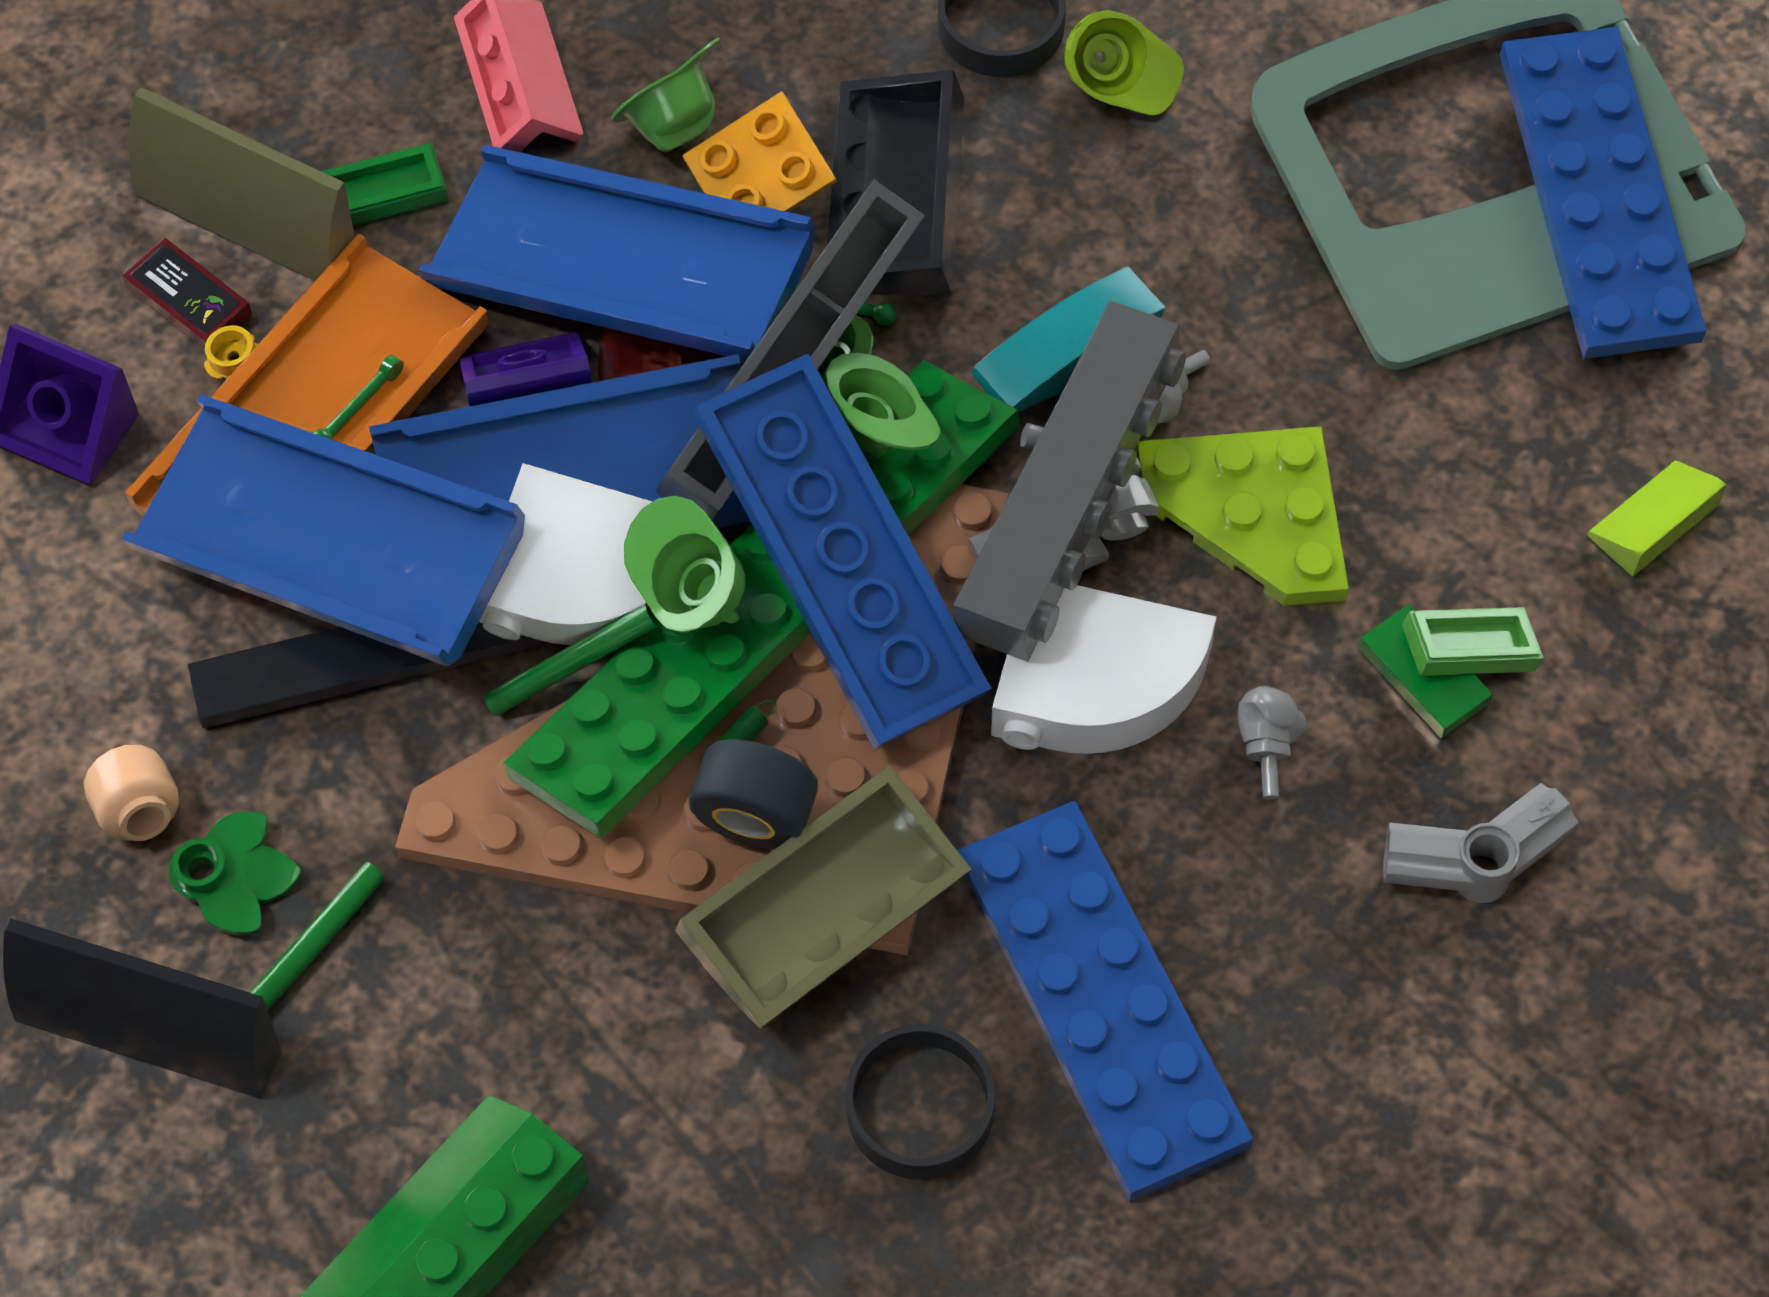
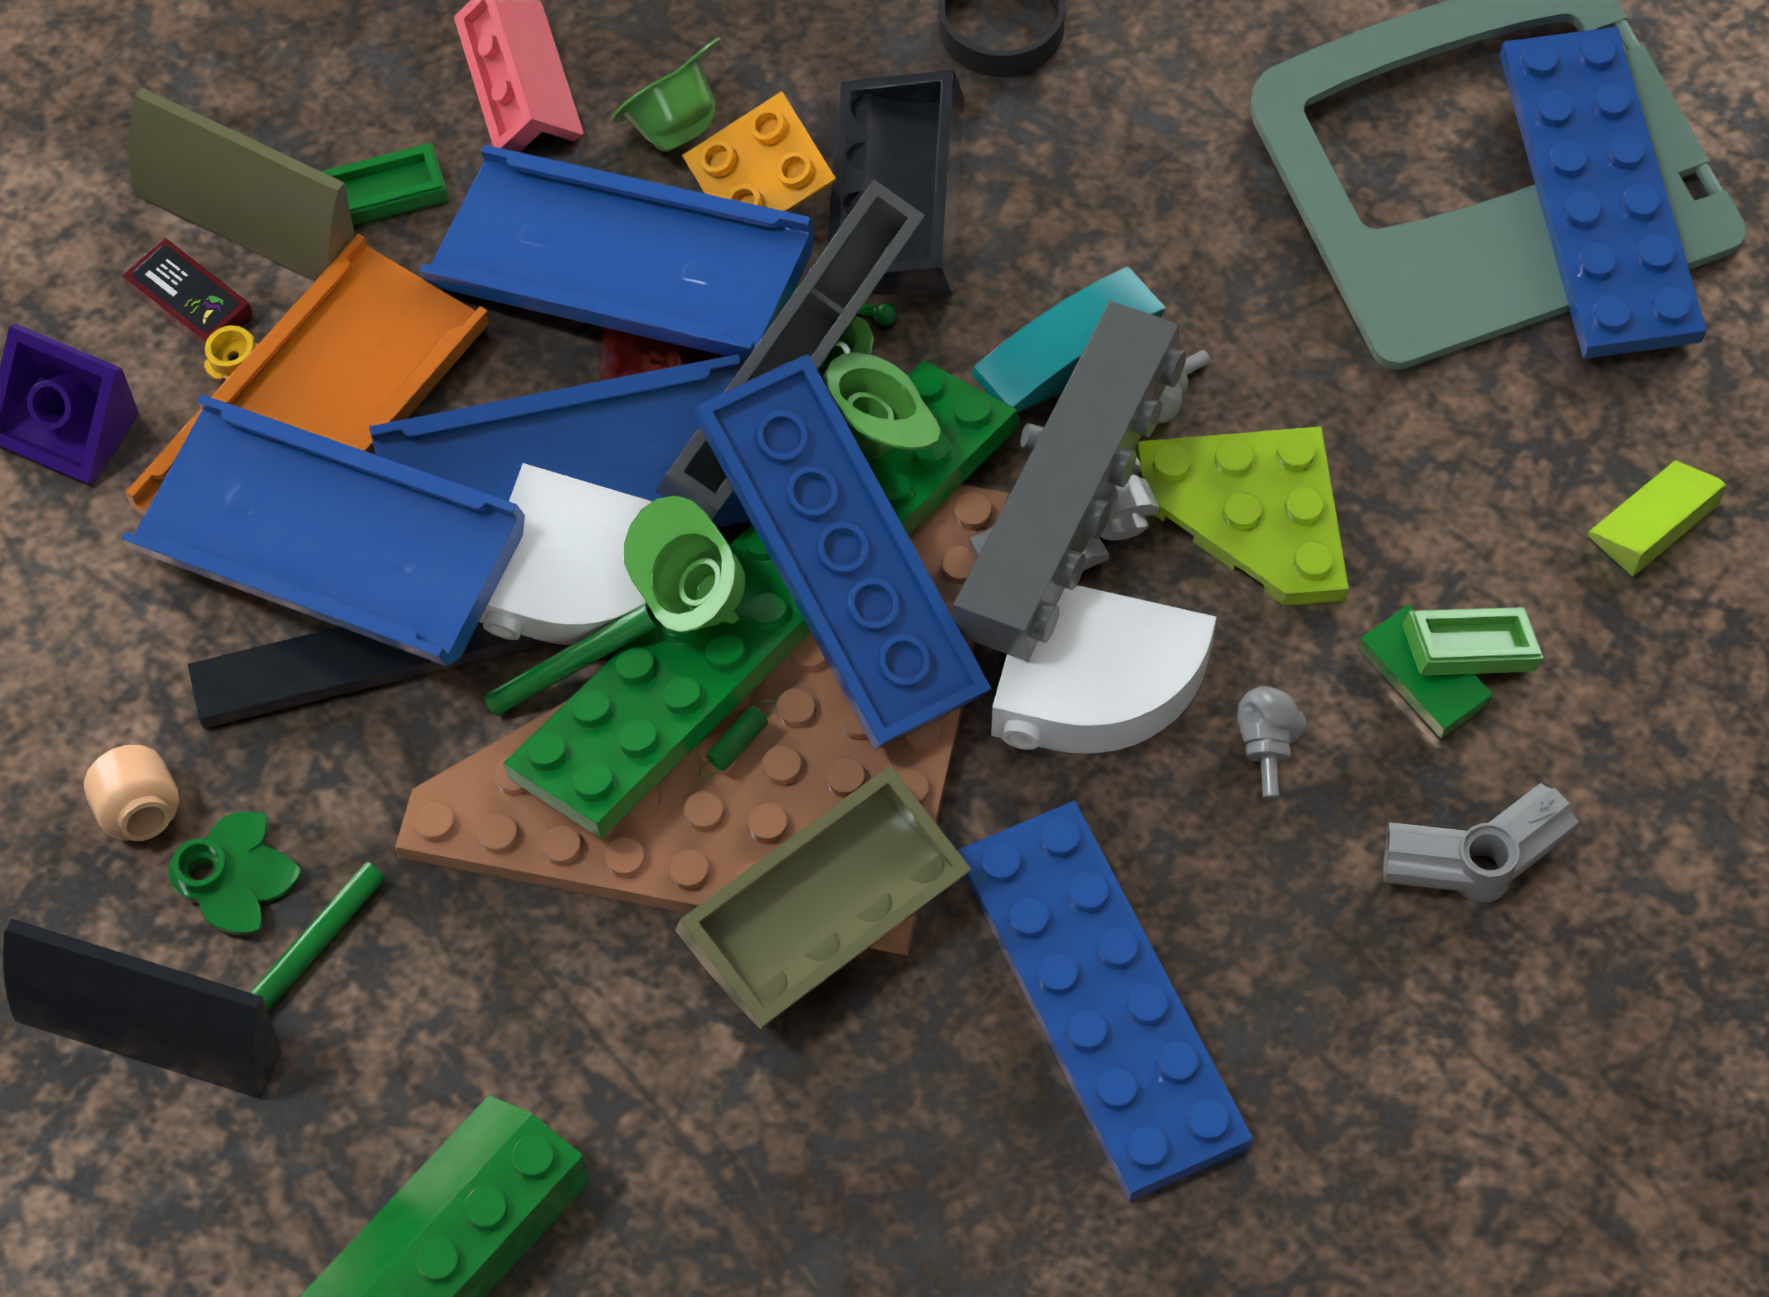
green hinge [312,354,404,440] -> none
dark purple slope [459,332,592,407] -> none
black wheel [689,739,818,849] -> none
black tyre [845,1024,995,1180] -> none
lime cap [1064,10,1184,115] -> none

